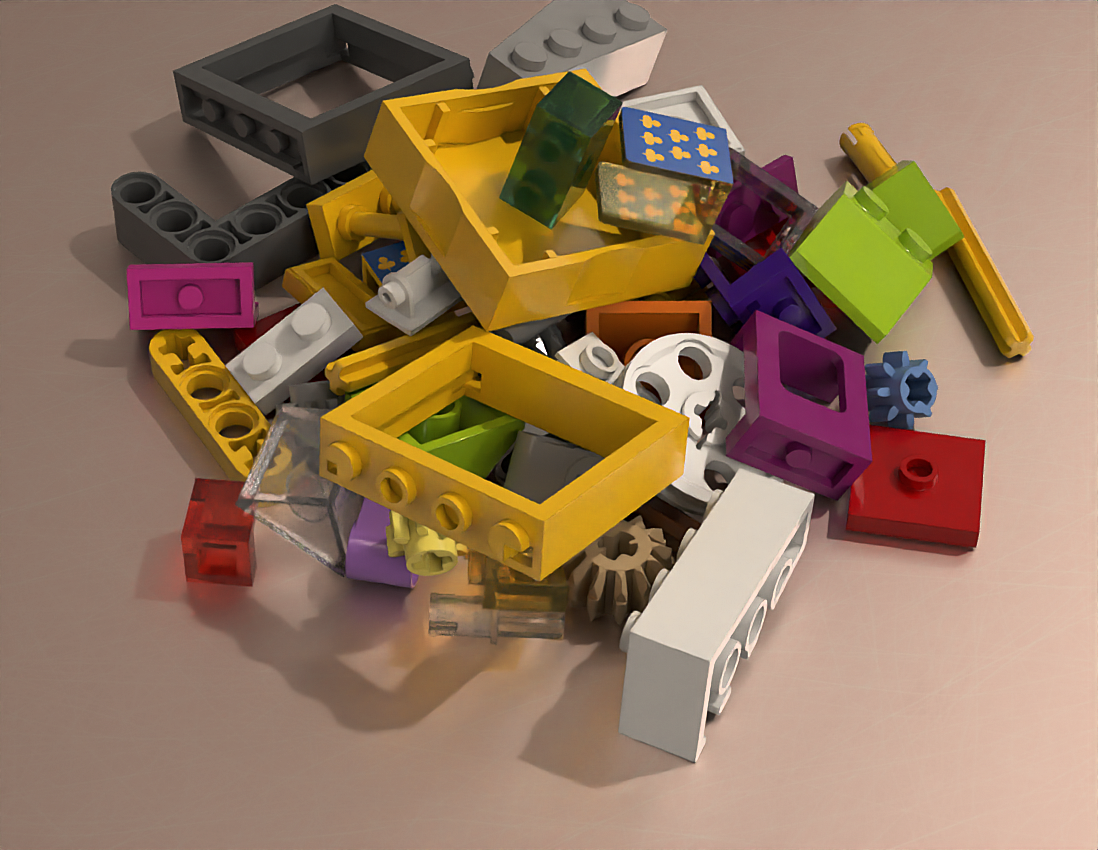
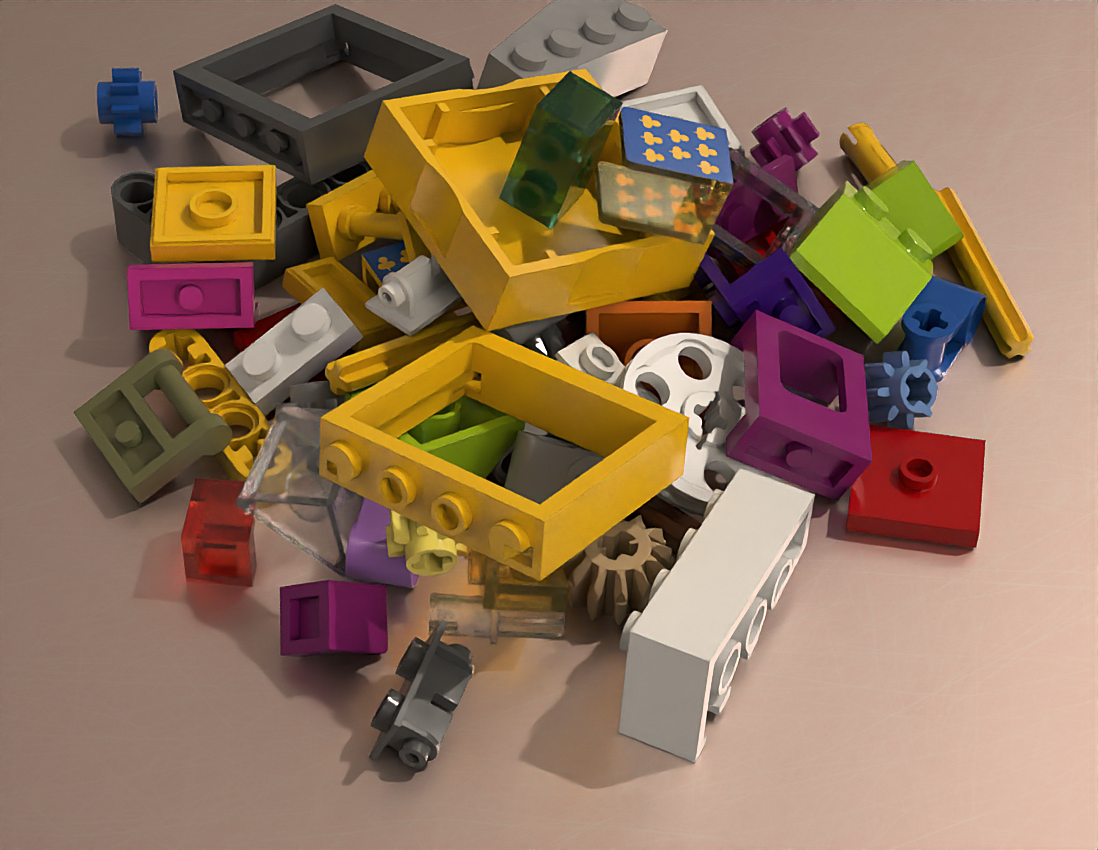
none -> olive plate [73,348,233,504]
none -> blue gear [97,68,158,137]
none -> yellow plate [150,165,277,263]
none -> magenta panel [280,580,388,657]
none -> dark grey hinge [369,619,475,768]
none -> magenta gear [750,107,820,172]
none -> blue piece [896,275,987,382]

